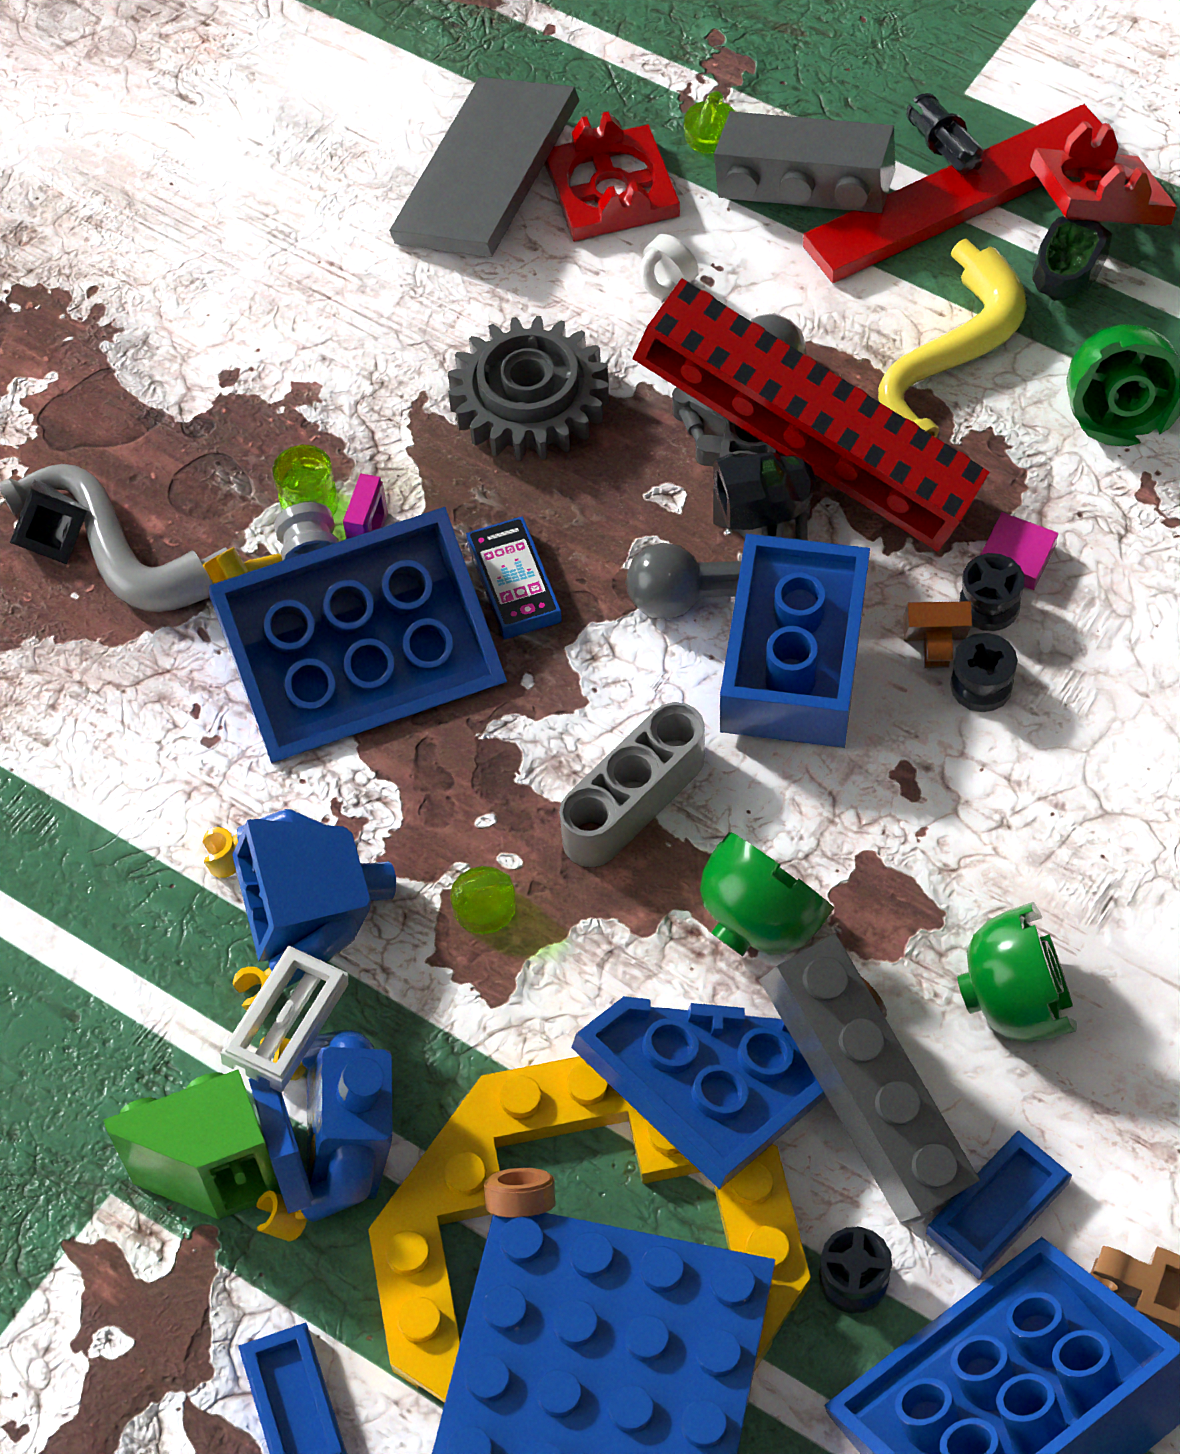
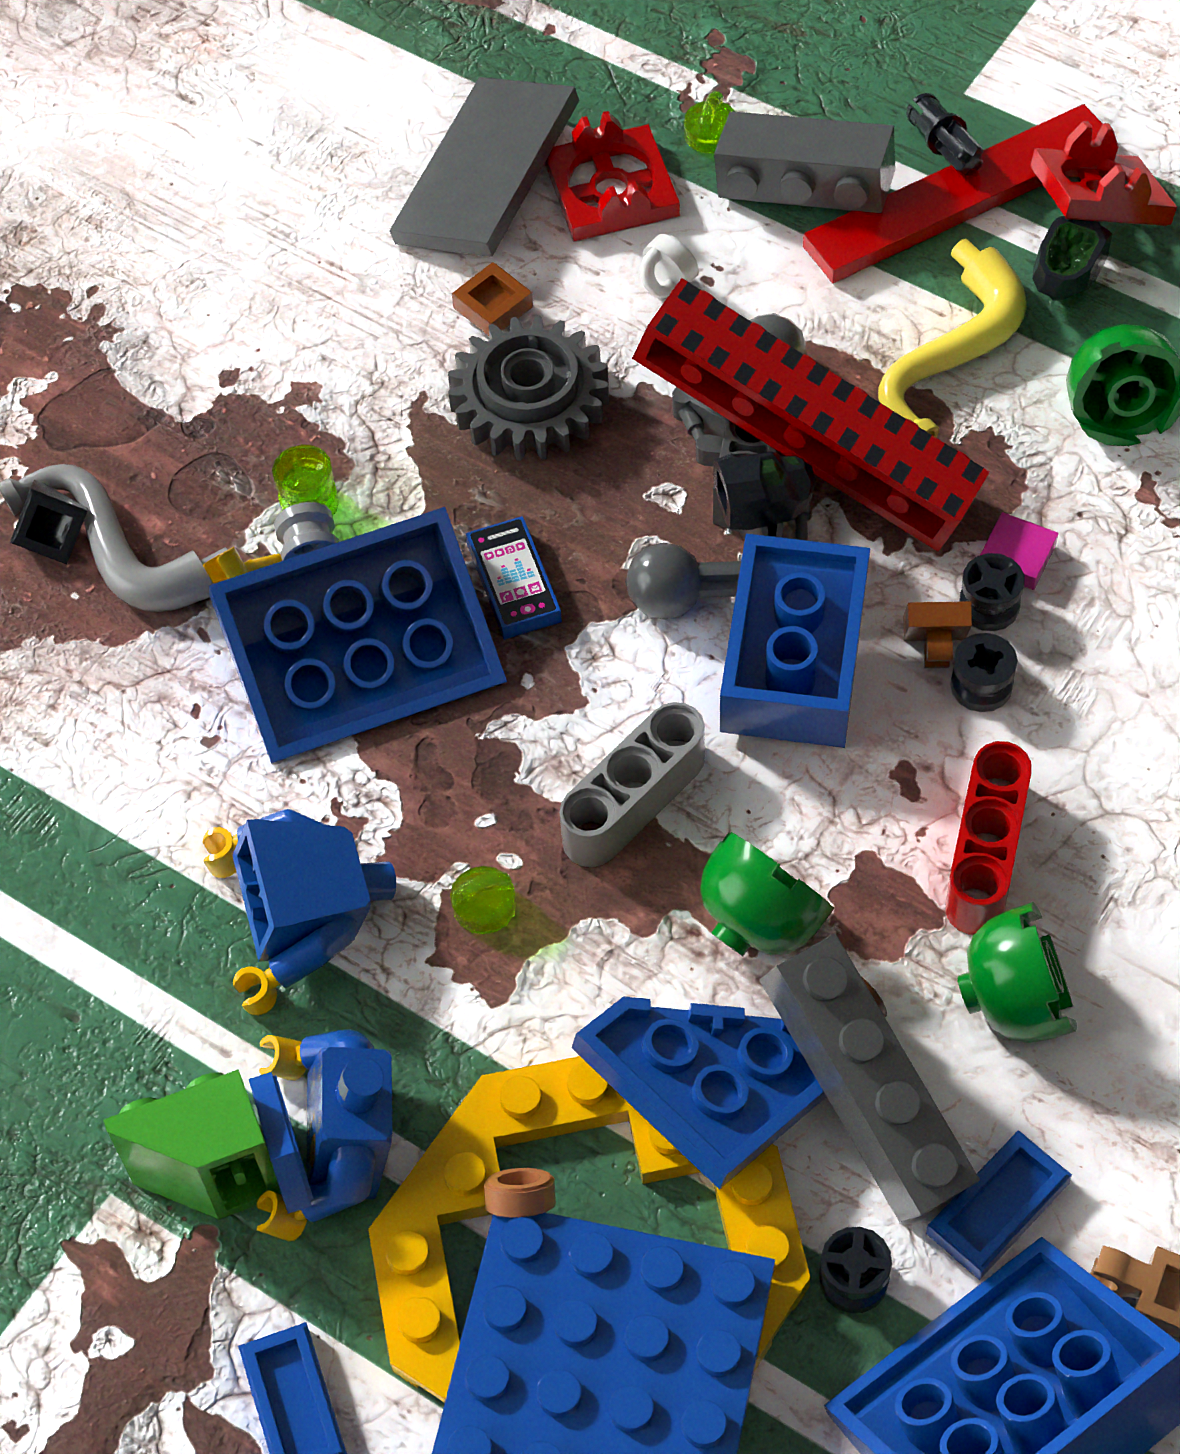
white tile [221,945,348,1093] -> none
dark pink tile [343,473,388,539] -> none
none -> dark orange plate [452,262,534,336]
none -> red beam [945,741,1032,935]

